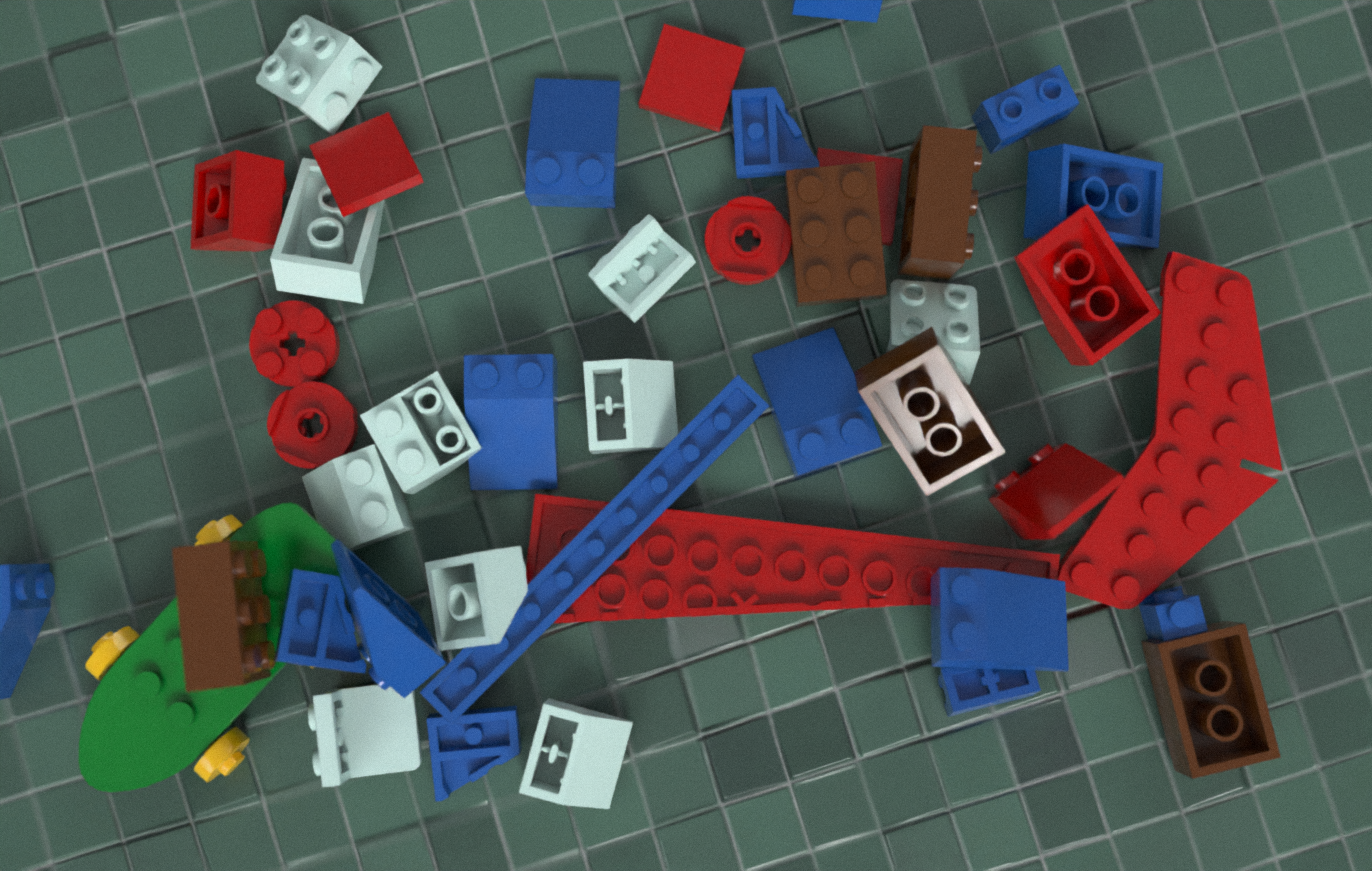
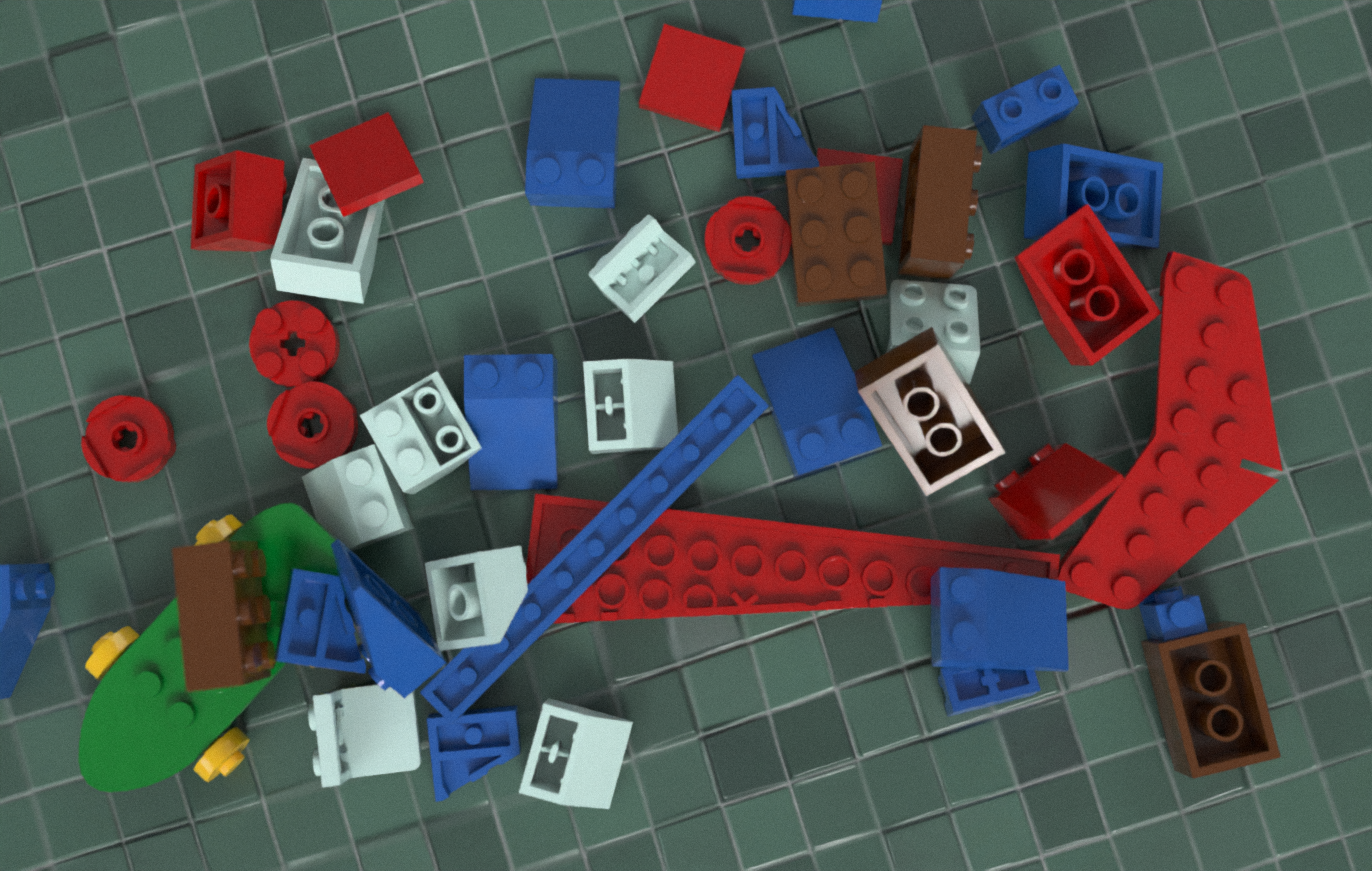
light aqua bracket [256,15,383,135] -> none
none -> red plate [81,395,176,482]

